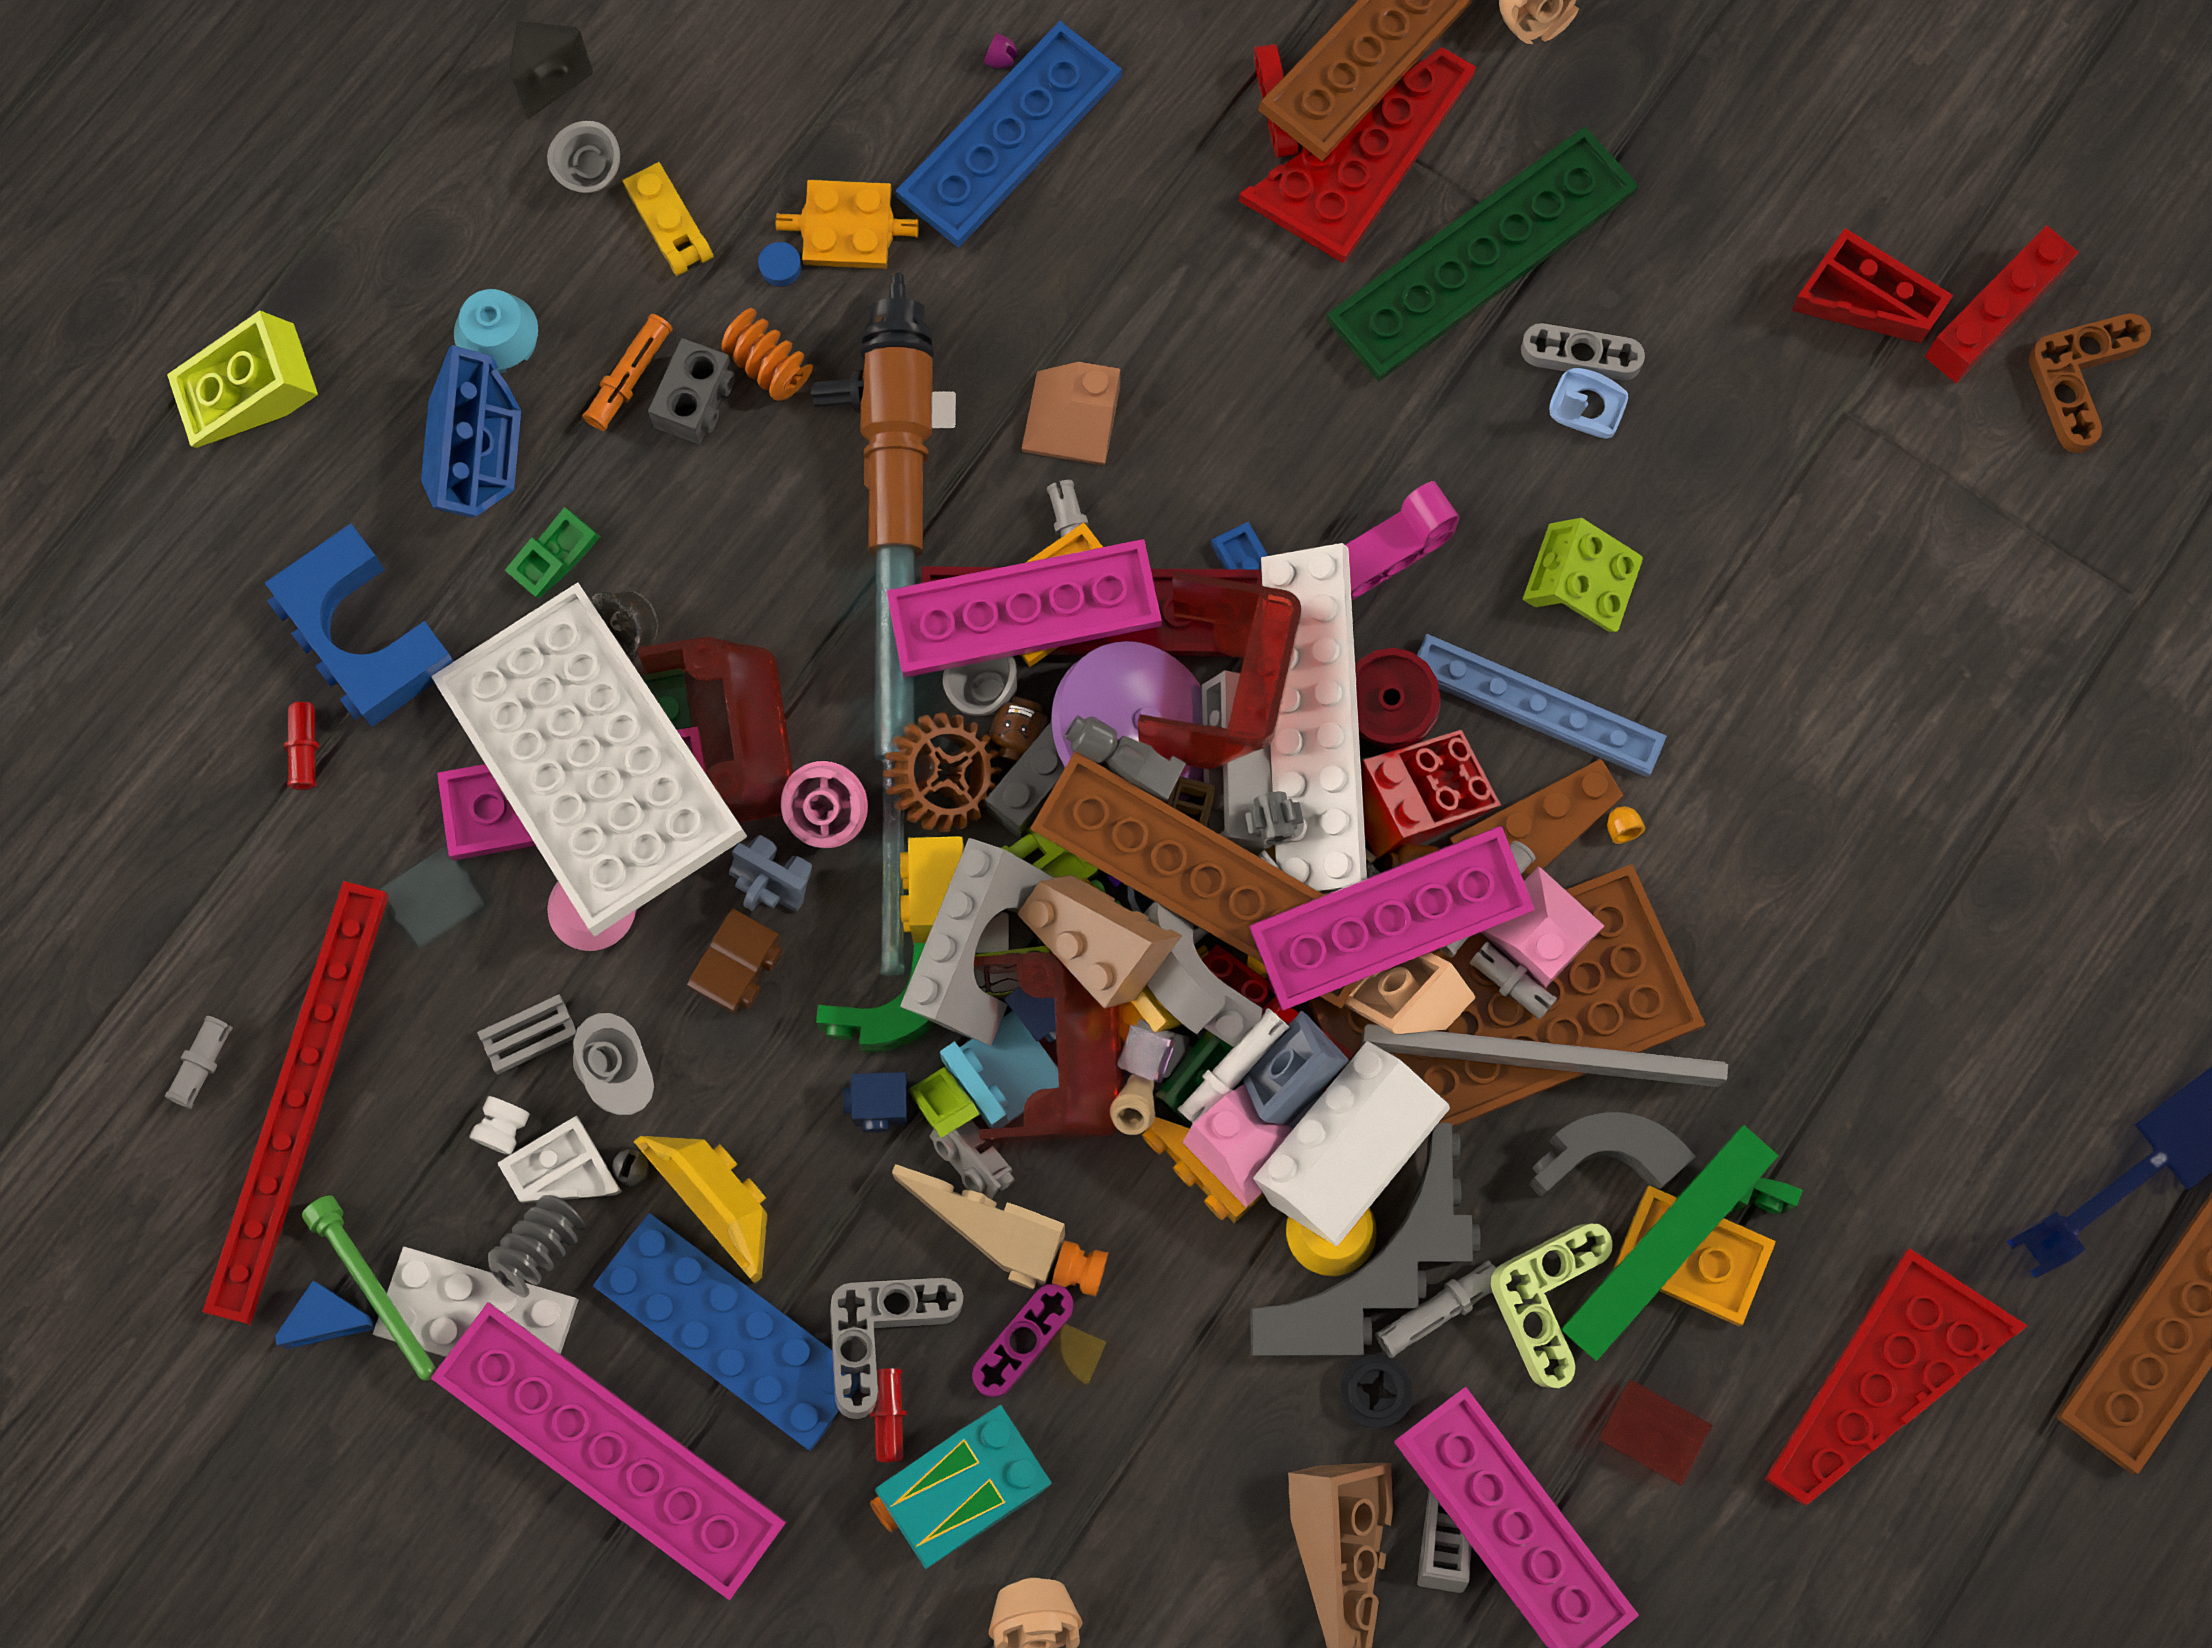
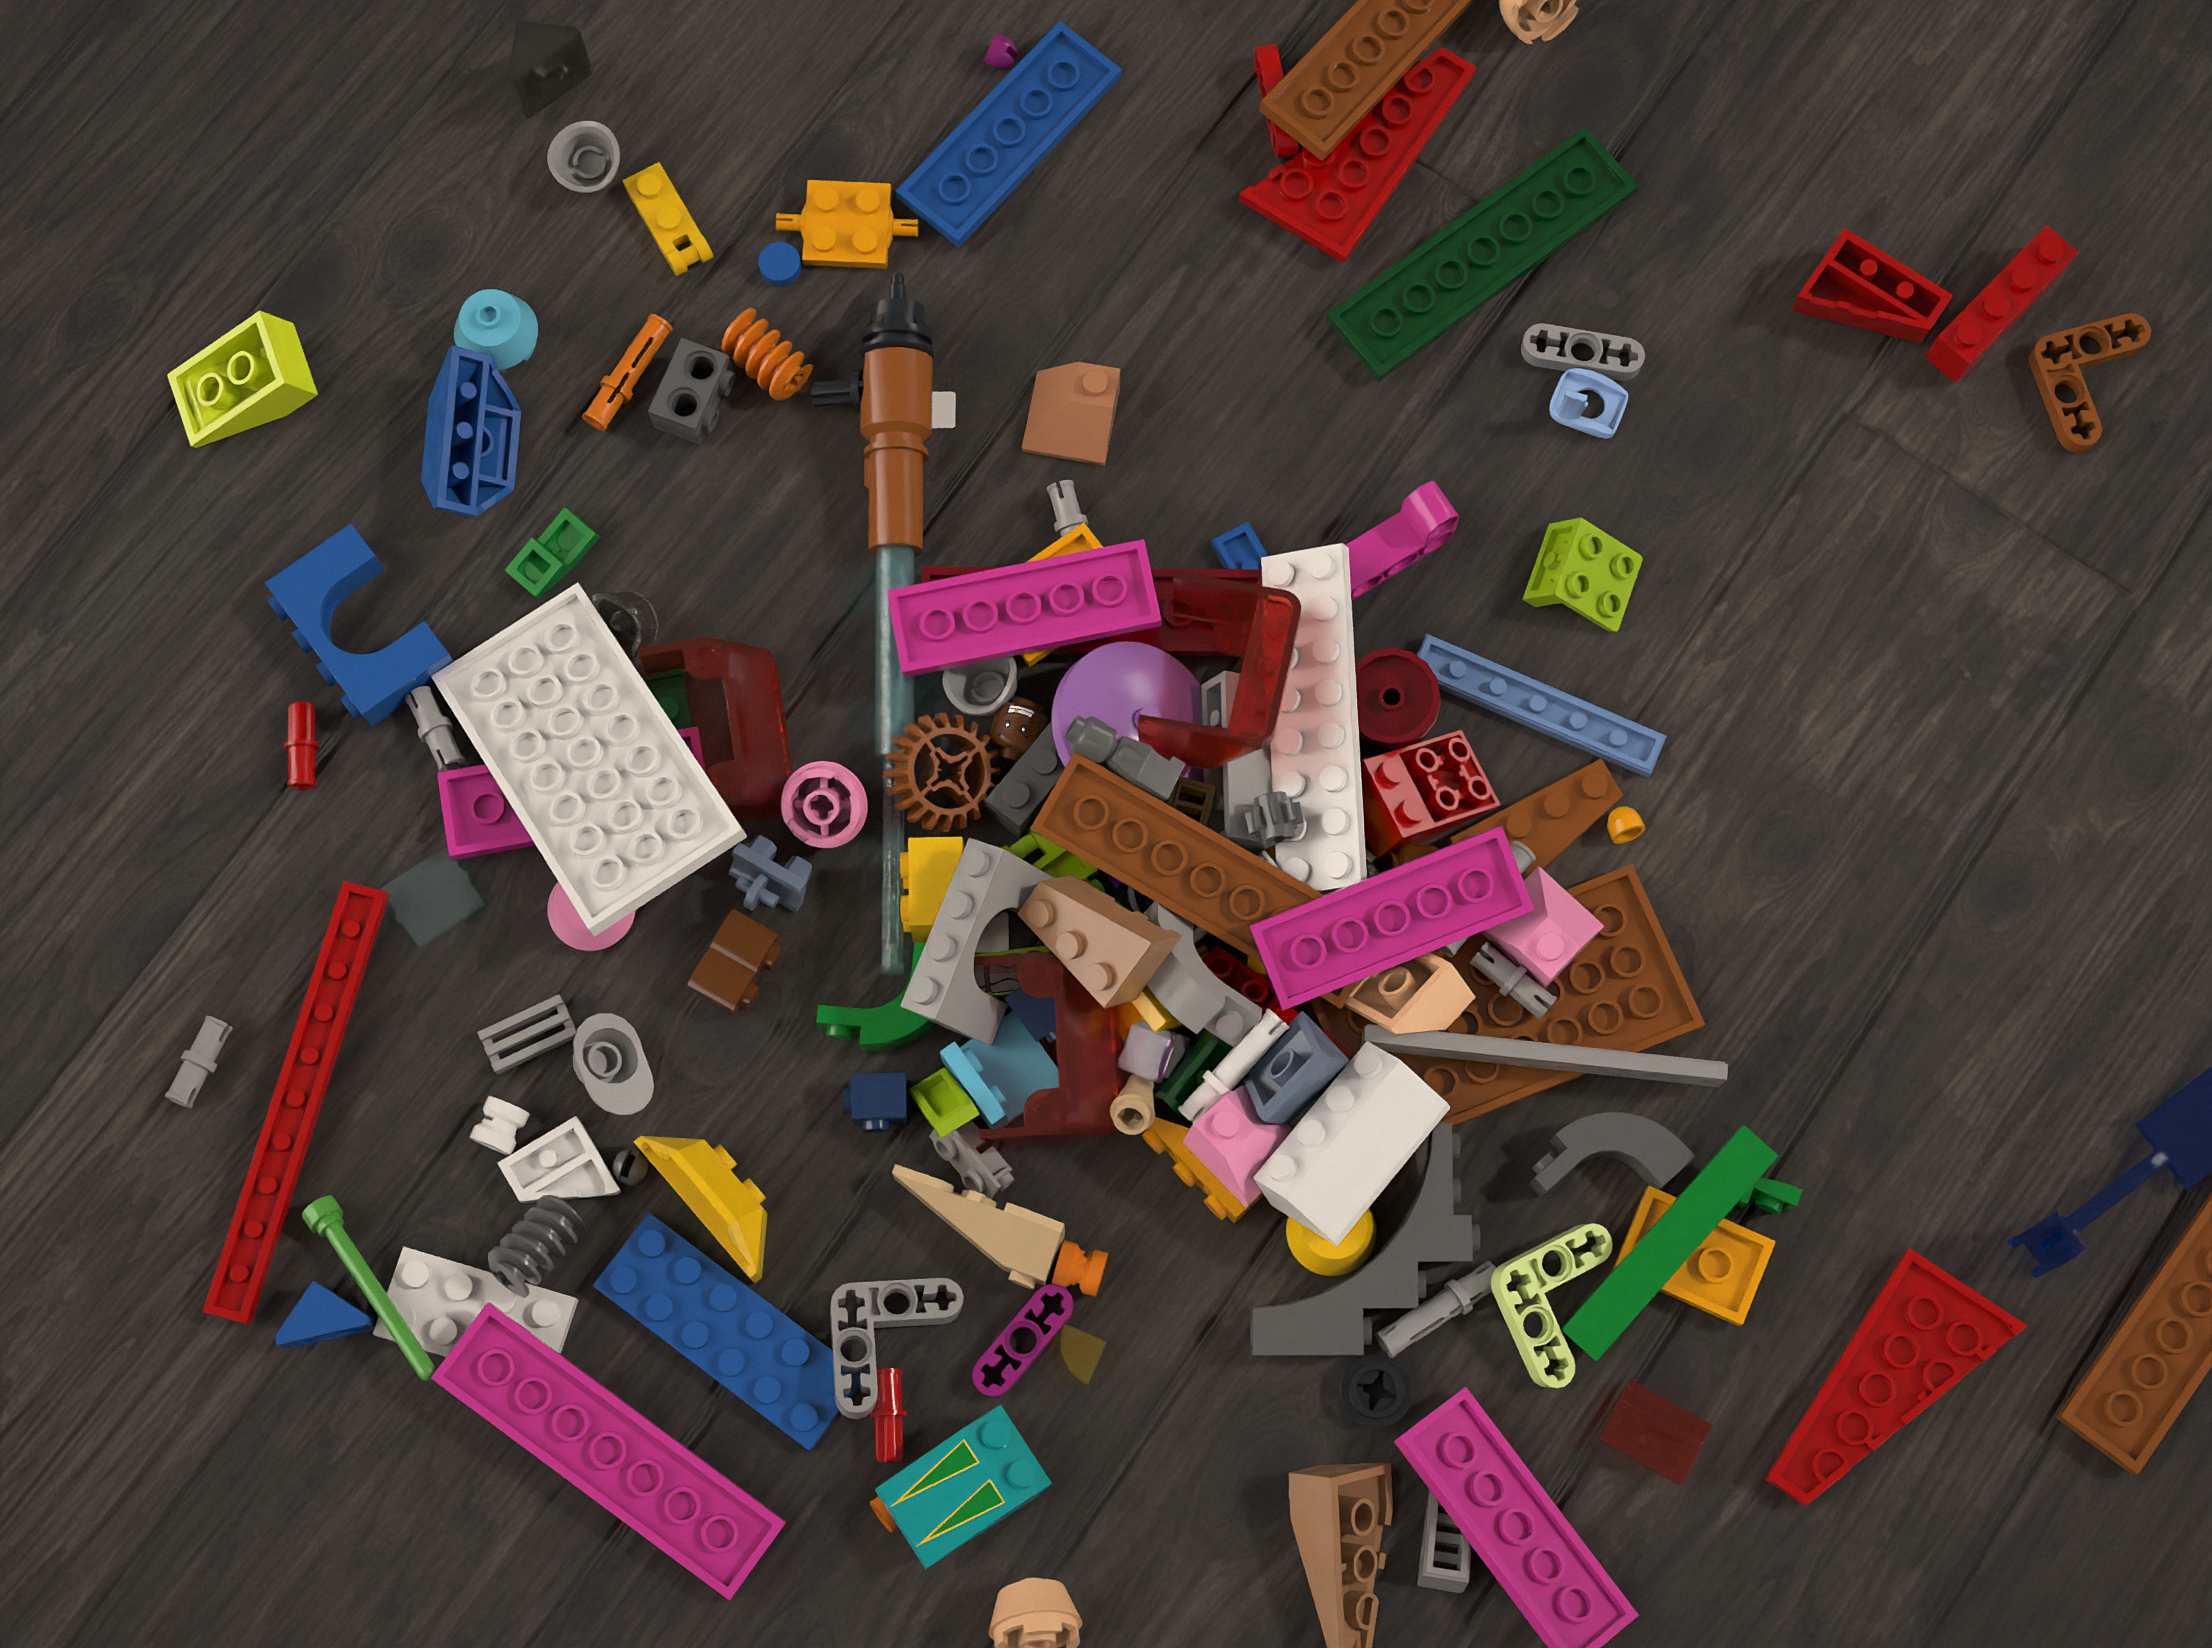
none -> light grey pin [405,686,466,772]

